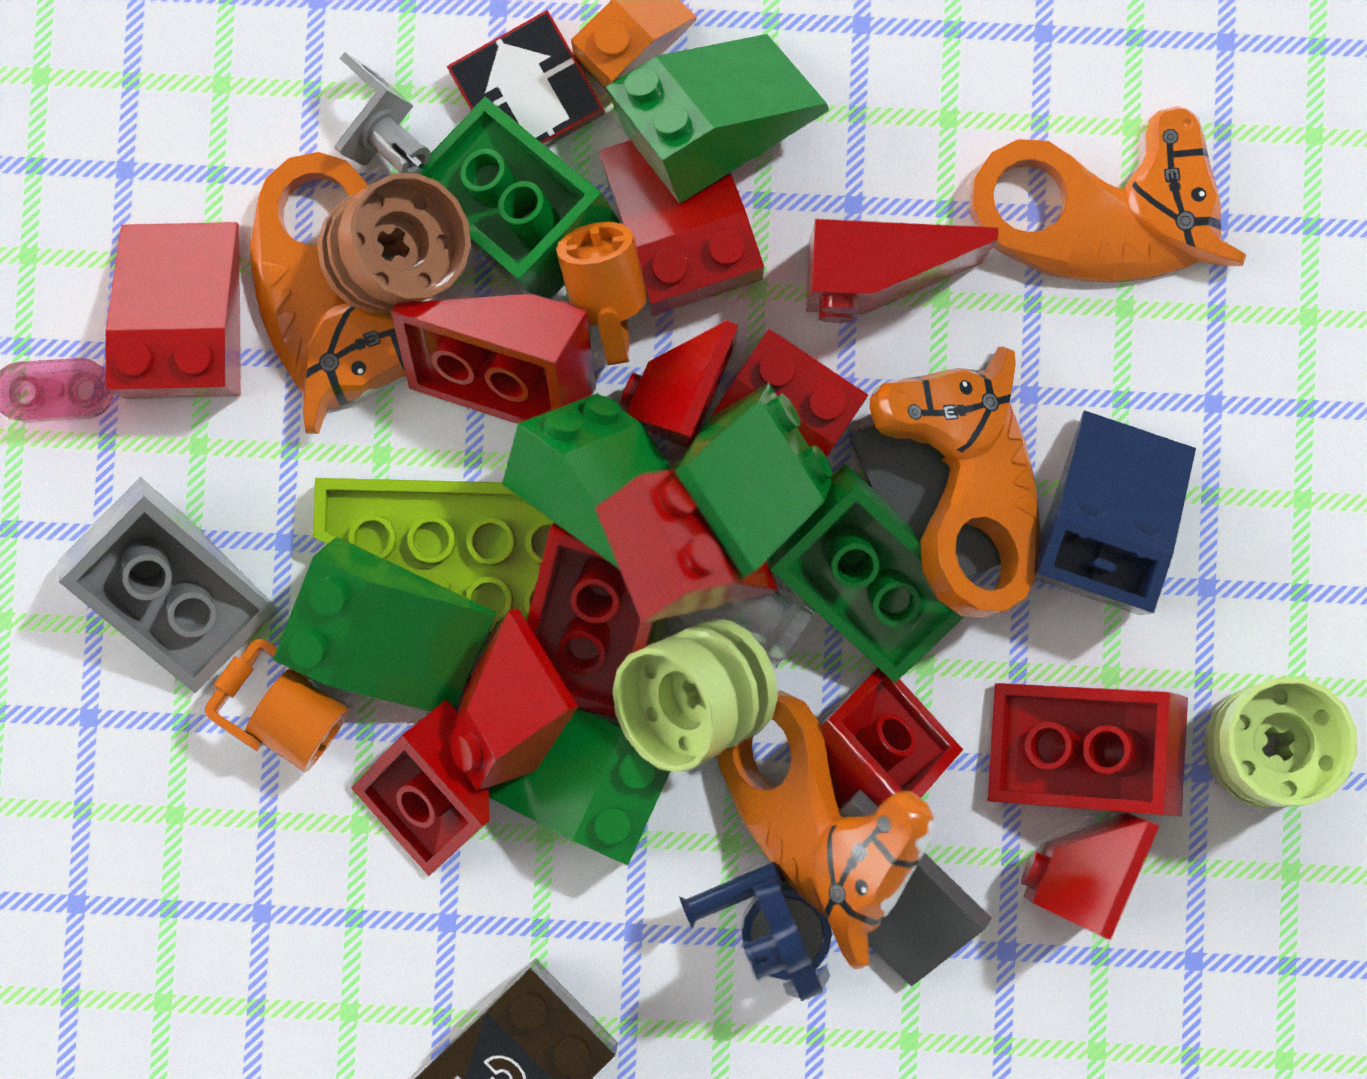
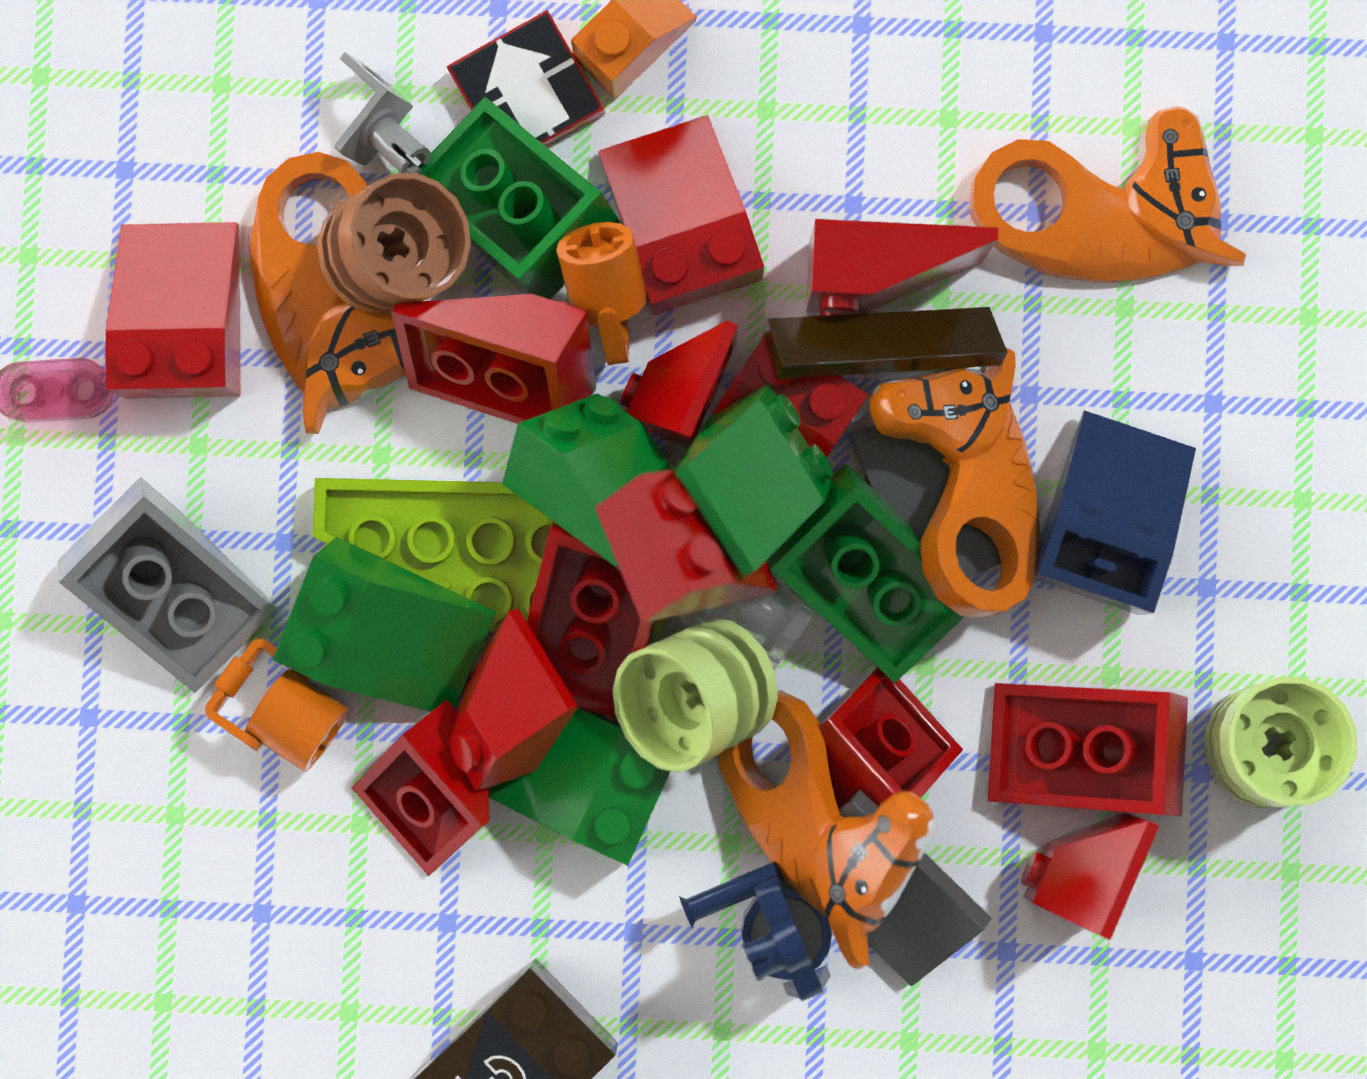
green slope [606,34,829,204] -> none
none -> dark brown tile [763,307,1007,379]

